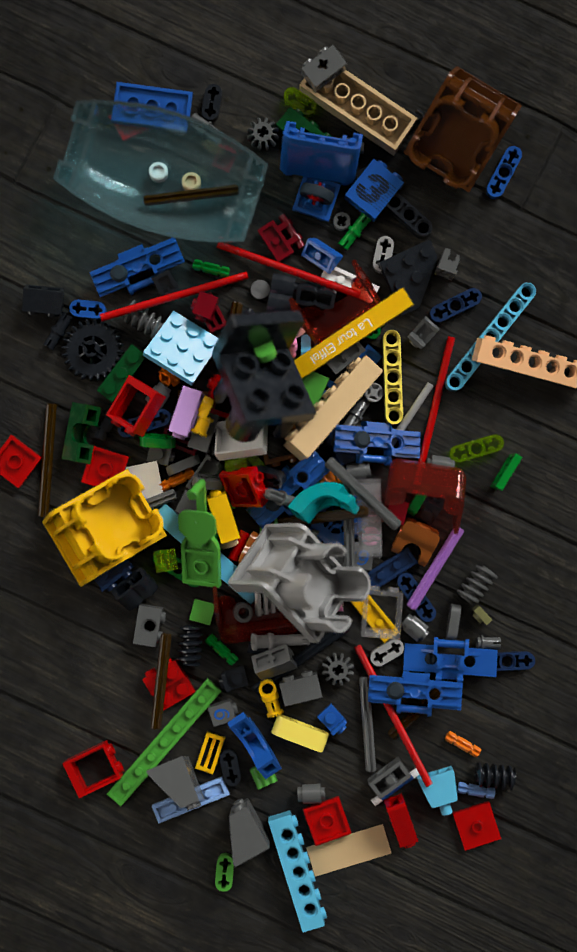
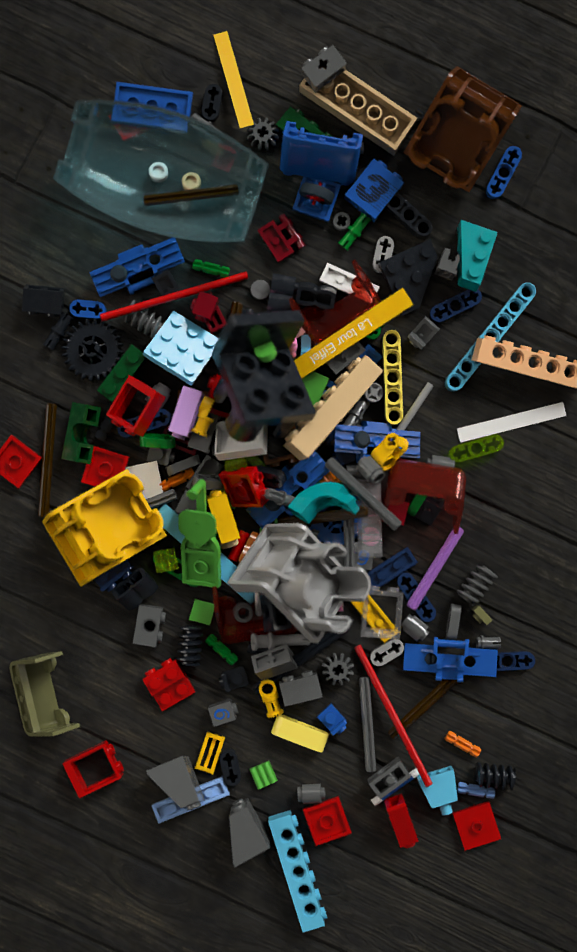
bright green tile [107,678,222,807] -> none
dark brown axle [150,633,171,730] -> none
orange gear [158,367,181,387] -> none
bright green beam [215,853,234,892] -> none
red piece [217,241,362,299] -> none
blue arch [227,712,282,779] -> none
clear neon green beam [284,87,316,118] -> none
blue slope [301,238,343,274] -> none
tan sticker [306,824,391,877] -> none
blue piece [368,670,463,717] -> none
dark orange piece [391,517,440,567] -> none
red piece [413,336,455,486] -> none
green tile [490,453,522,491] -> none
none -> olive windscreen [10,651,80,736]
none -> yellow sticker [214,31,254,128]
none -> black brick [259,593,292,632]
none -> dark grey brick [357,456,385,485]
none -> yellow piece [370,433,408,471]
none -> teal wedge [457,220,498,292]
none -> white sticker [457,402,566,442]

